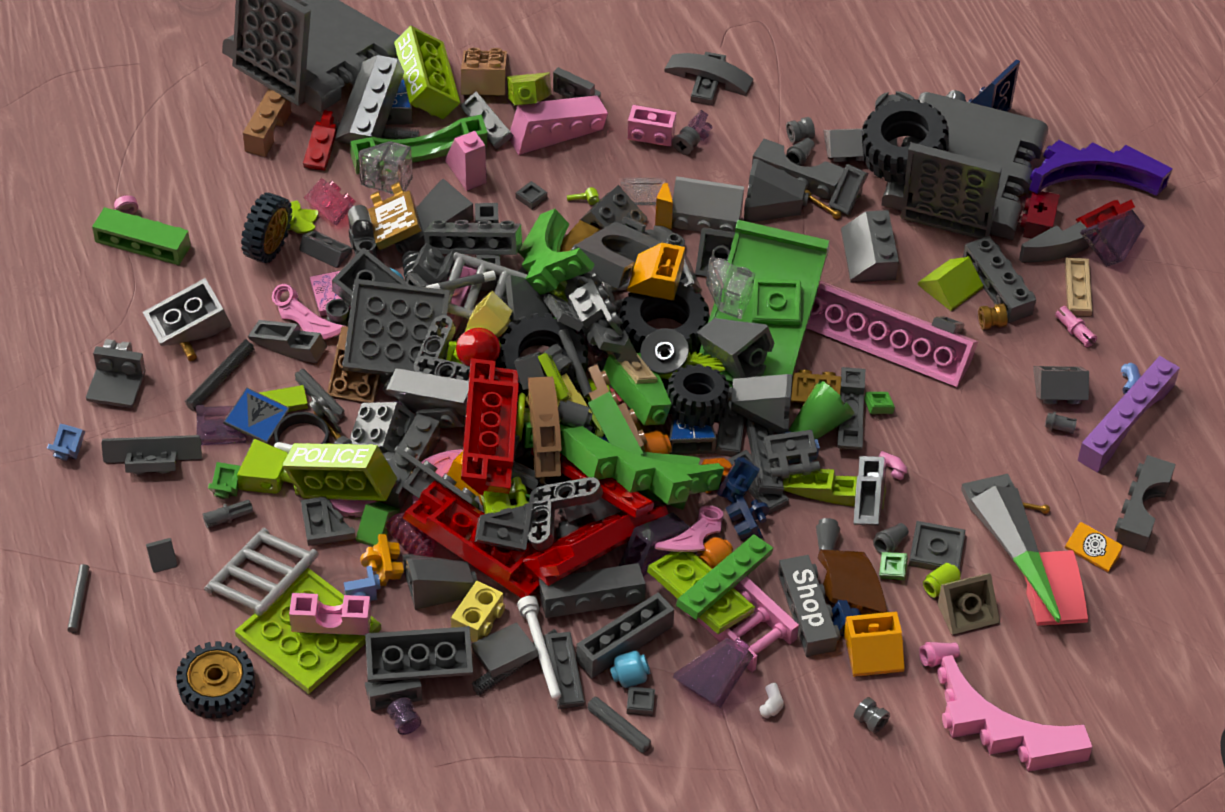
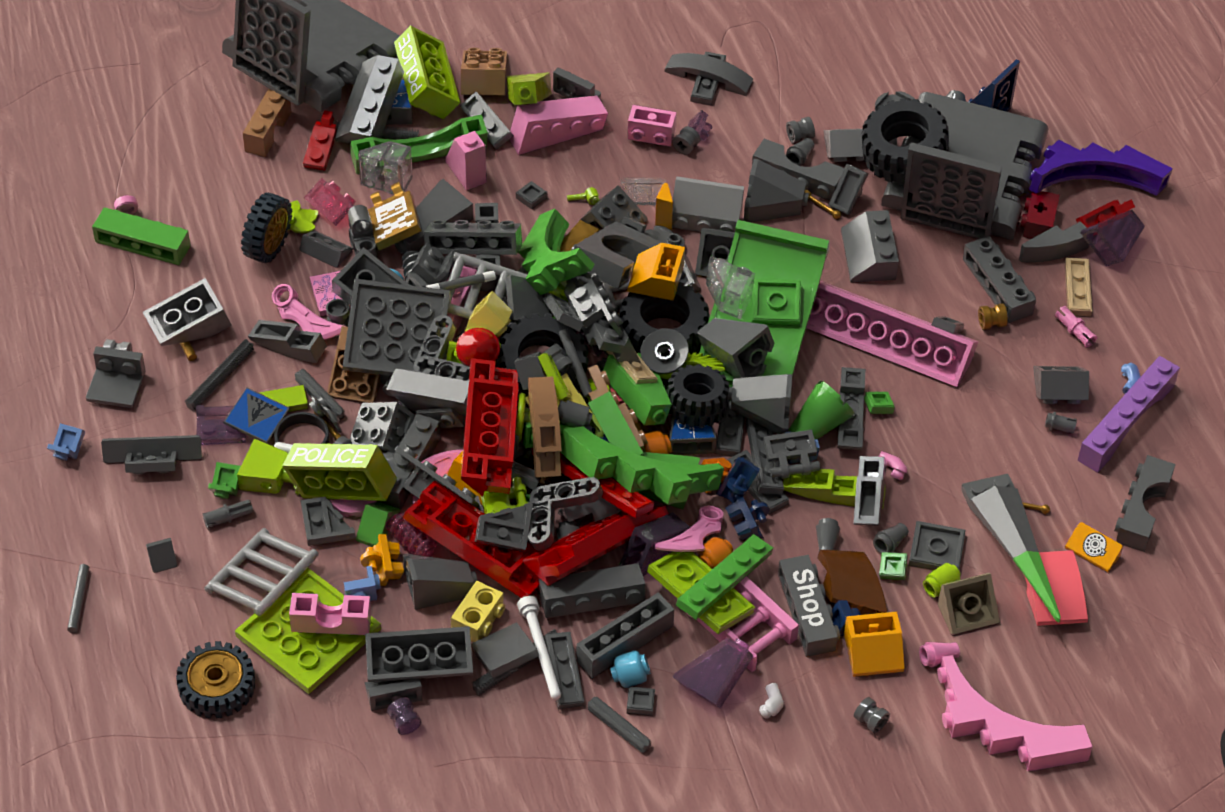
pearl gold bracket [791,370,841,404] -> none
lime slope [918,257,983,311] -> none

